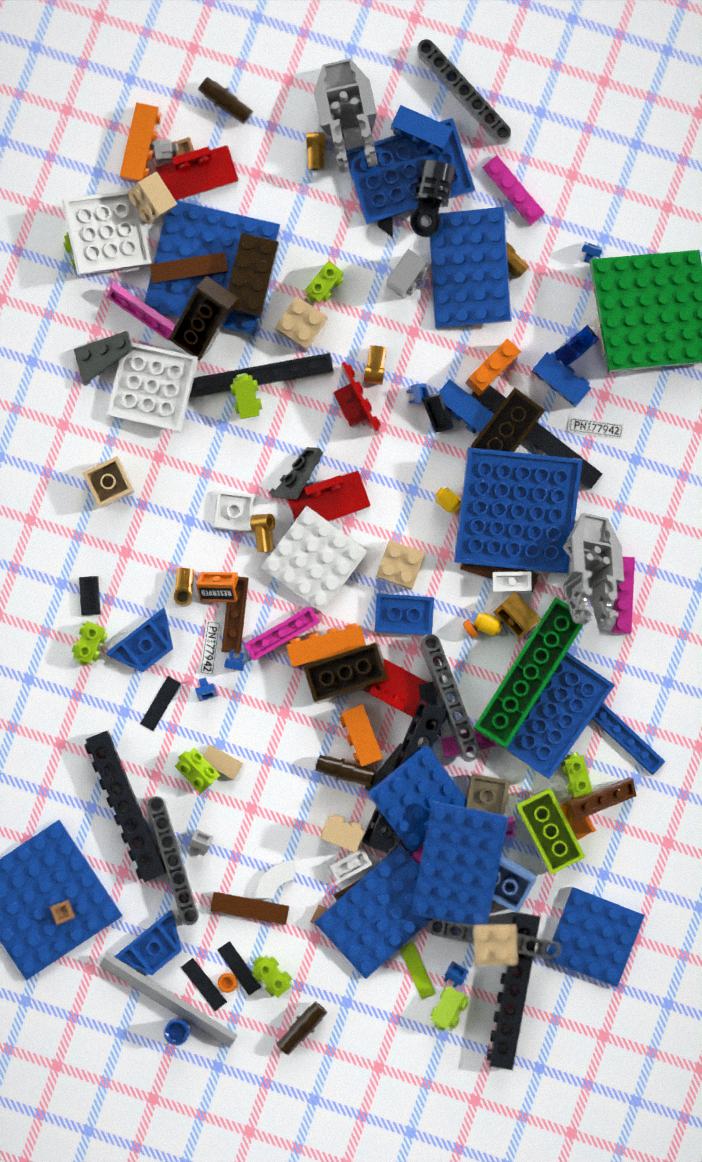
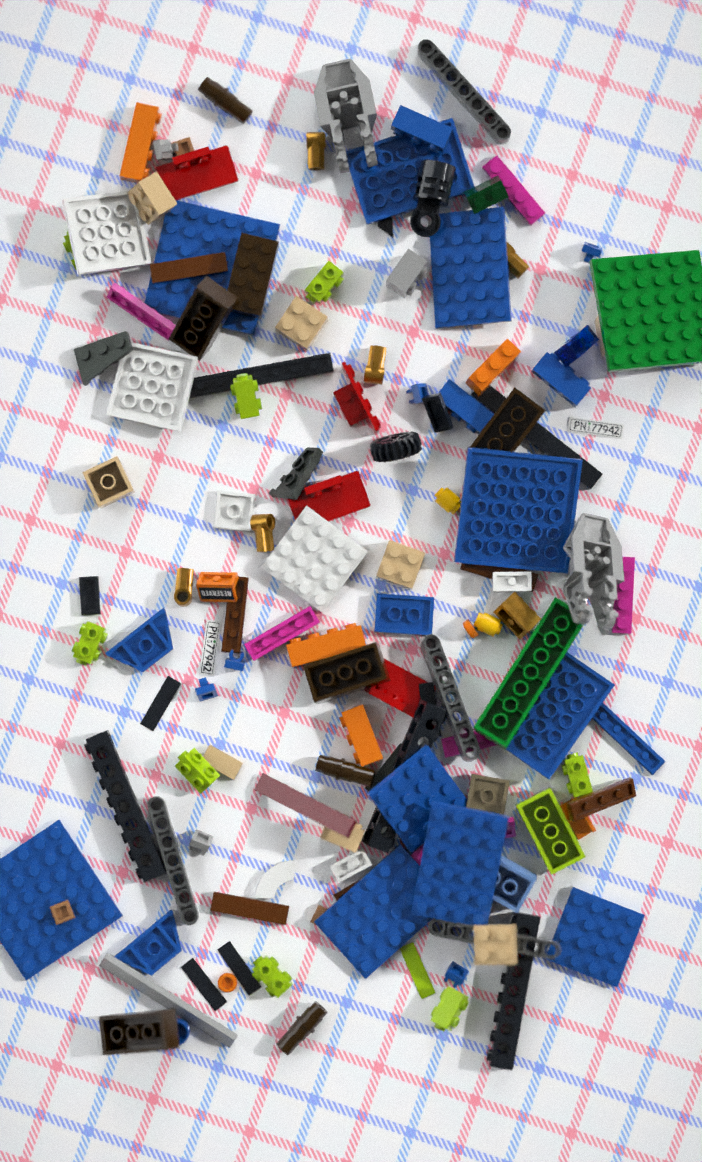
none -> dark brown brick [99,1009,180,1055]
none -> tile [255,773,357,839]
none -> black gear [370,431,422,463]
none -> dark green brick [464,175,509,214]

